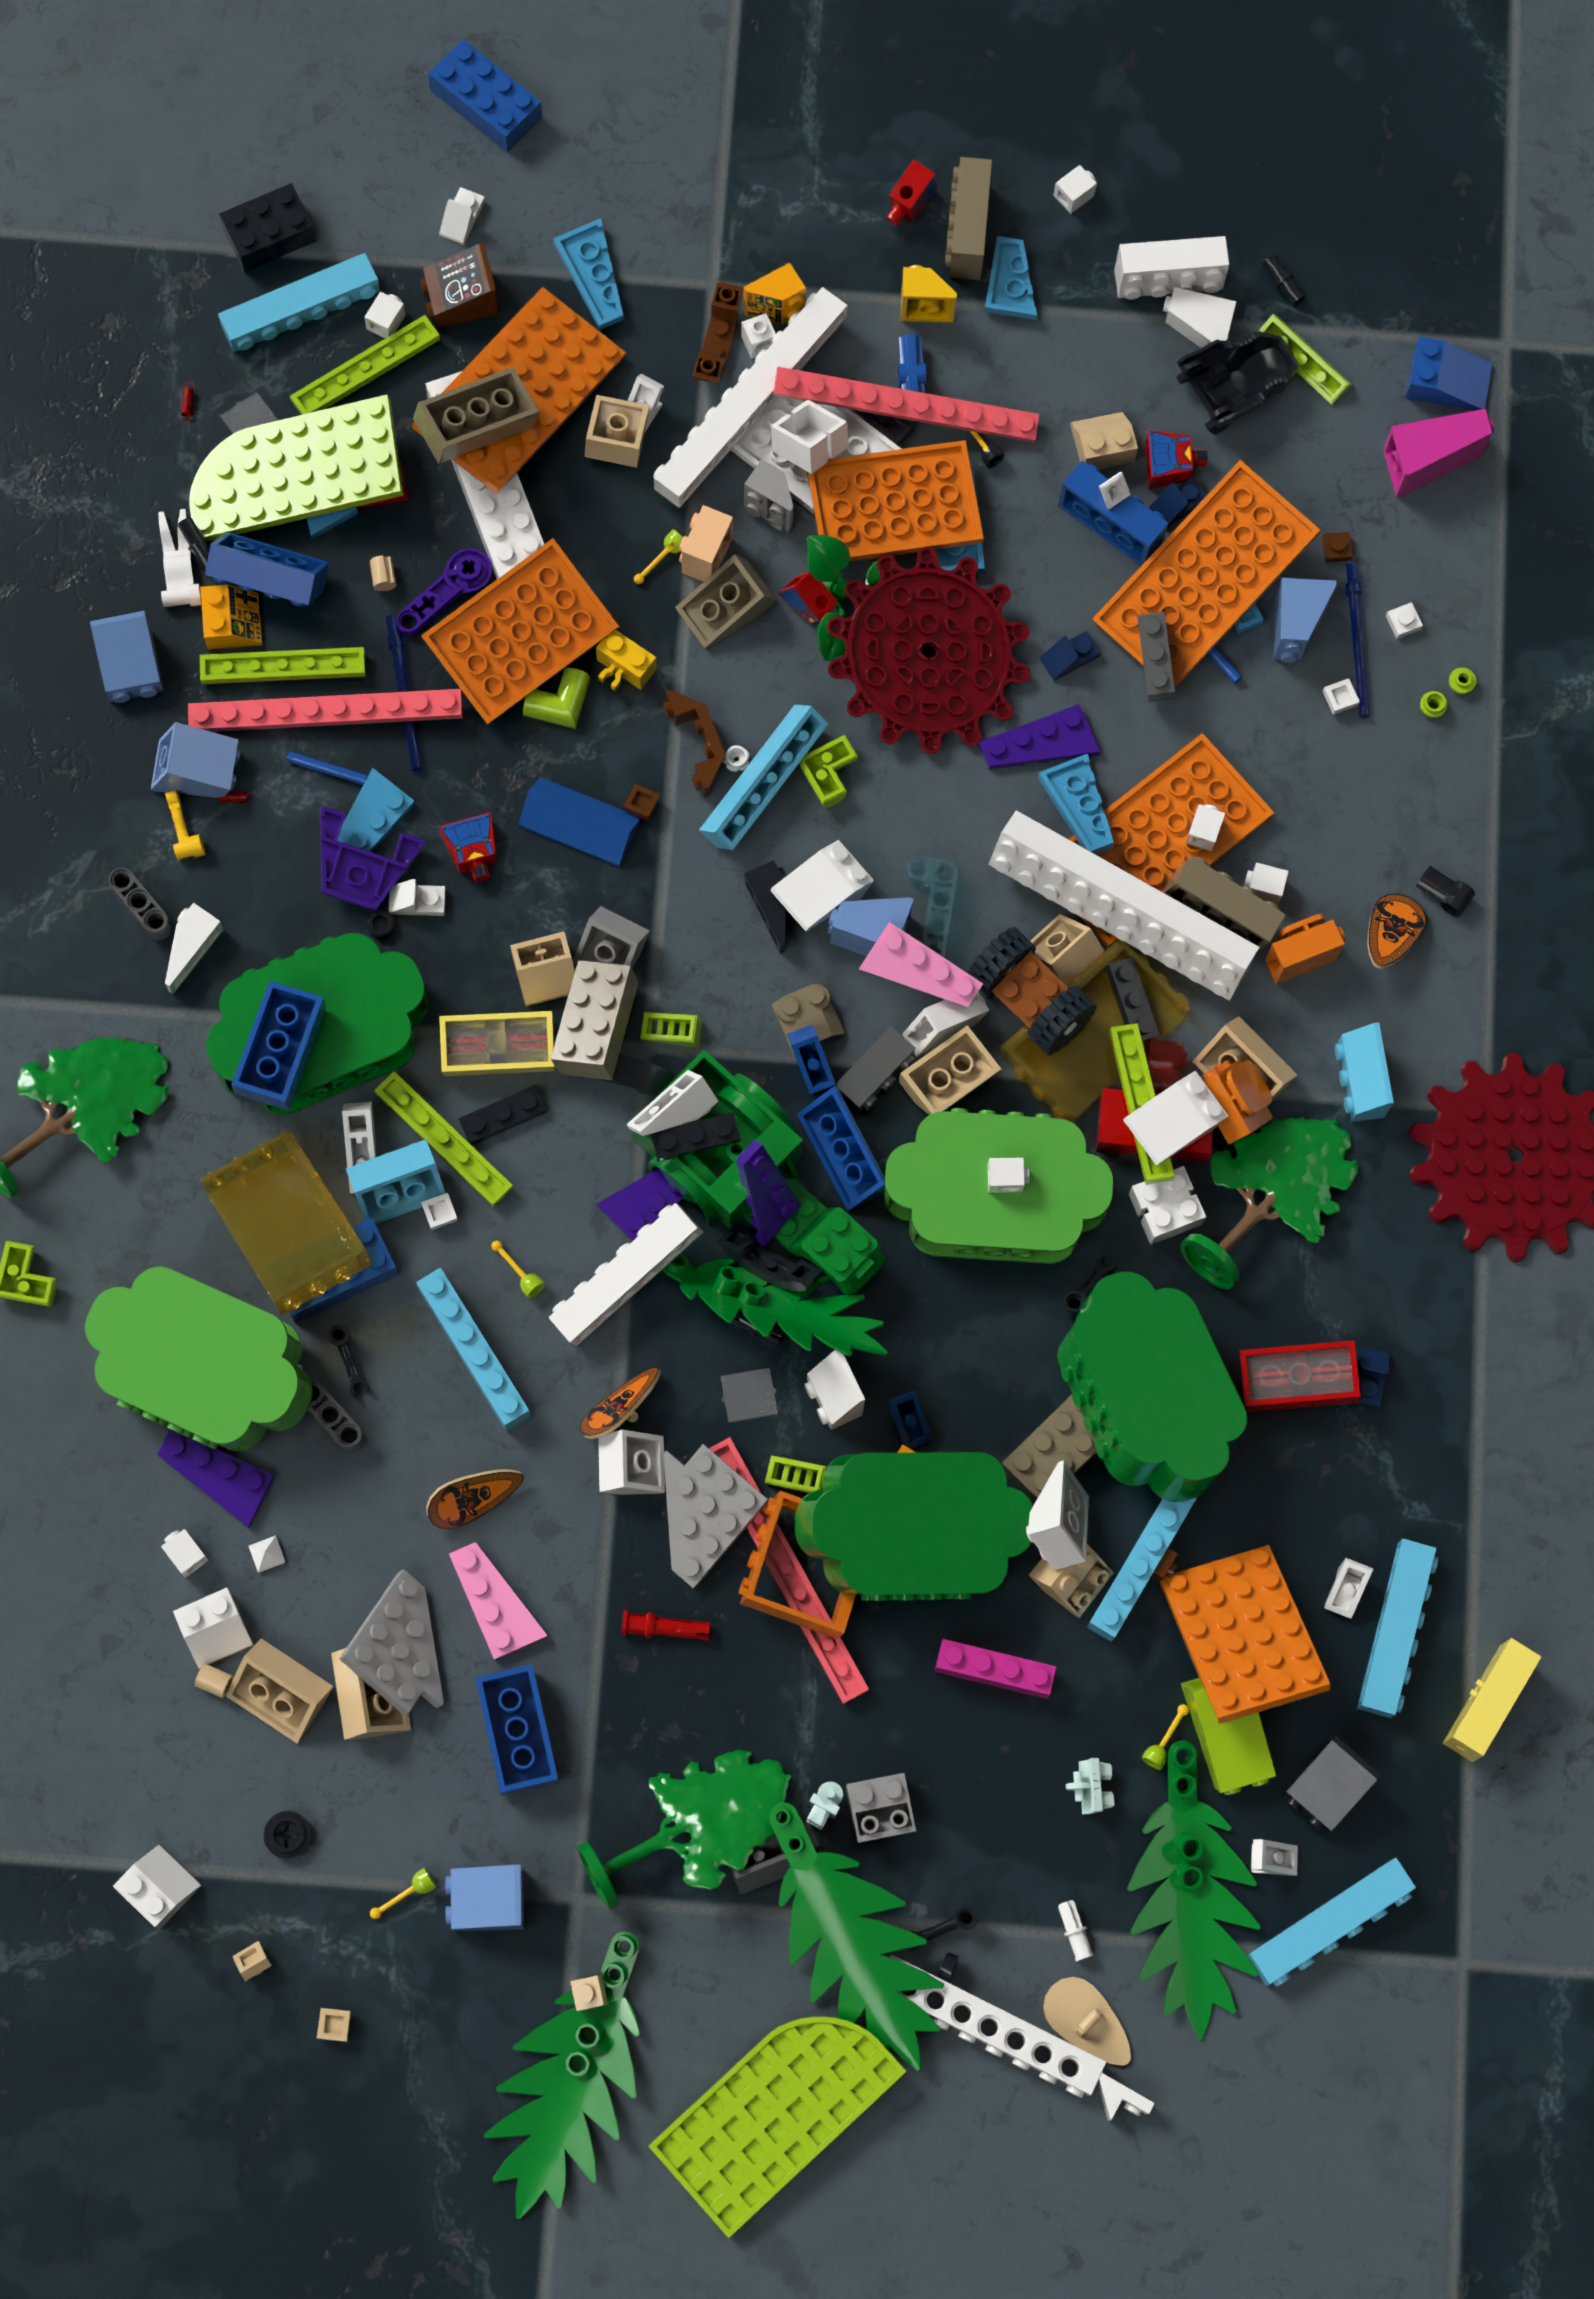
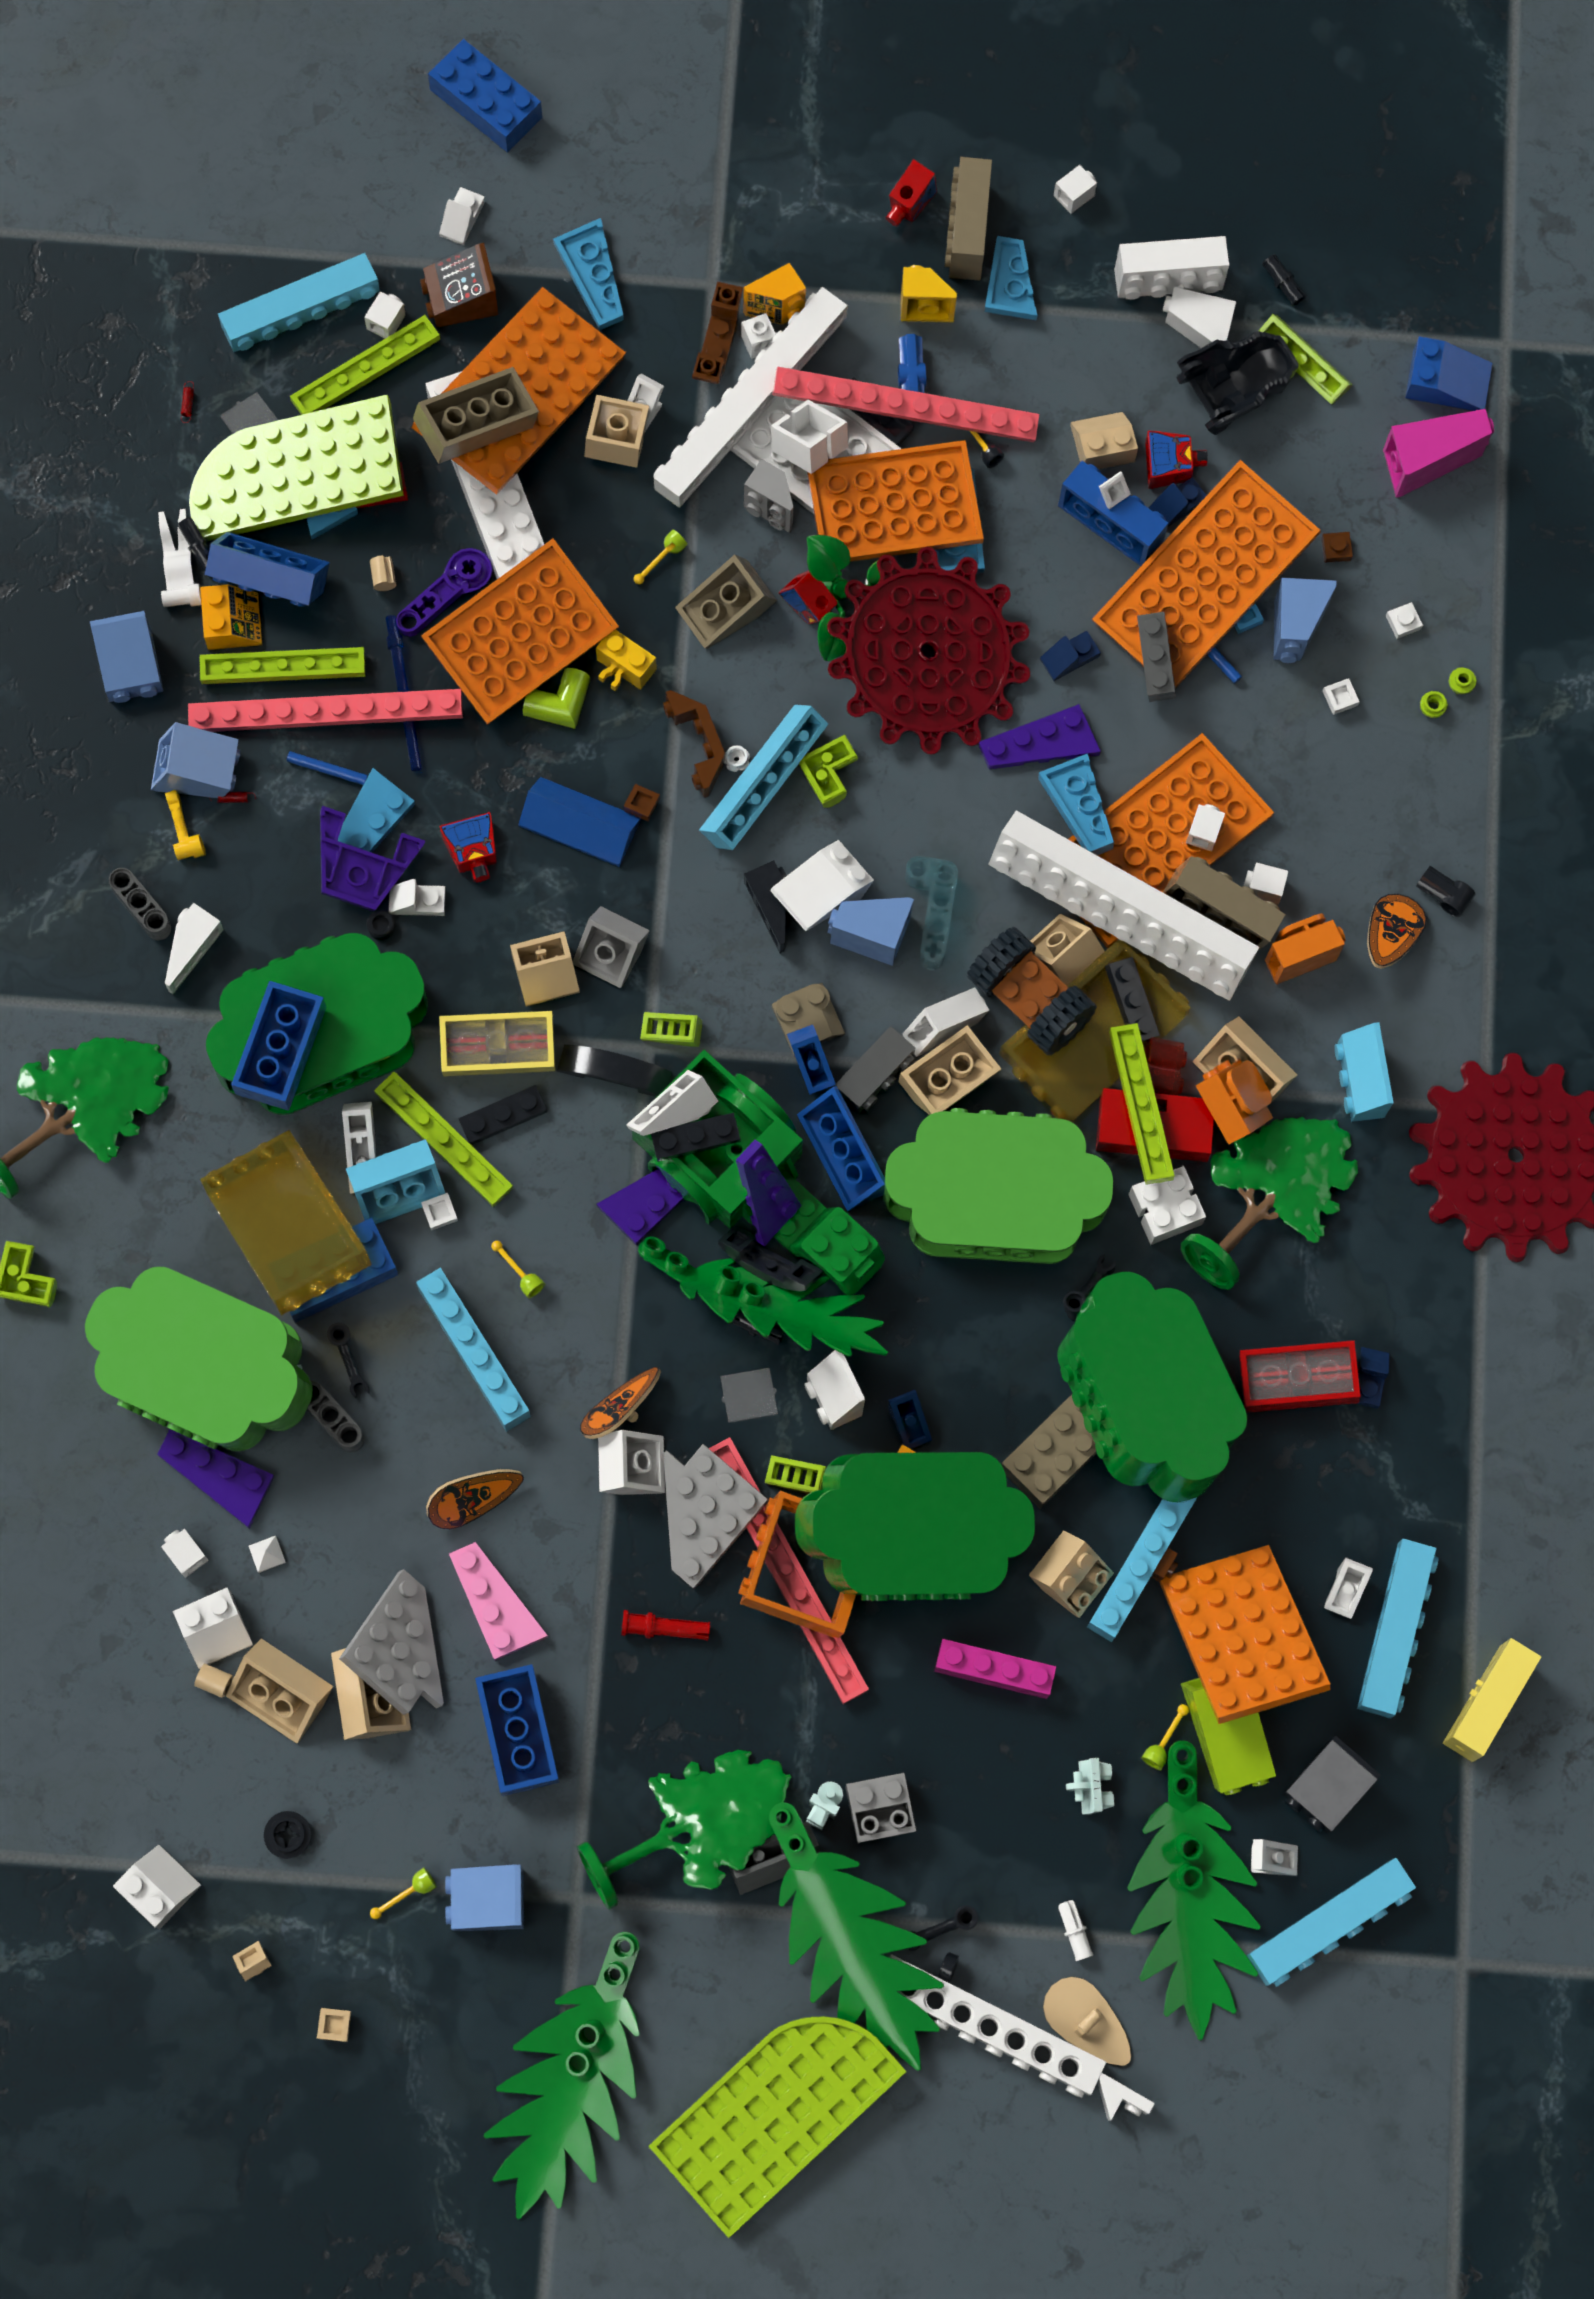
black brick [219,183,317,272] -> none
white brick [548,1203,703,1346] -> none
brick [551,960,639,1080] -> none
tan plate [570,1974,608,2011] -> none
light nougat brick [679,505,733,582] -> none
bright pink wing [858,922,983,1007] -> none
white brick [987,1158,1029,1193] -> none
white slope [1026,1460,1089,1570] -> none
white slope [1123,1071,1228,1166] -> none
clear blue bar [1345,562,1370,718] -> none

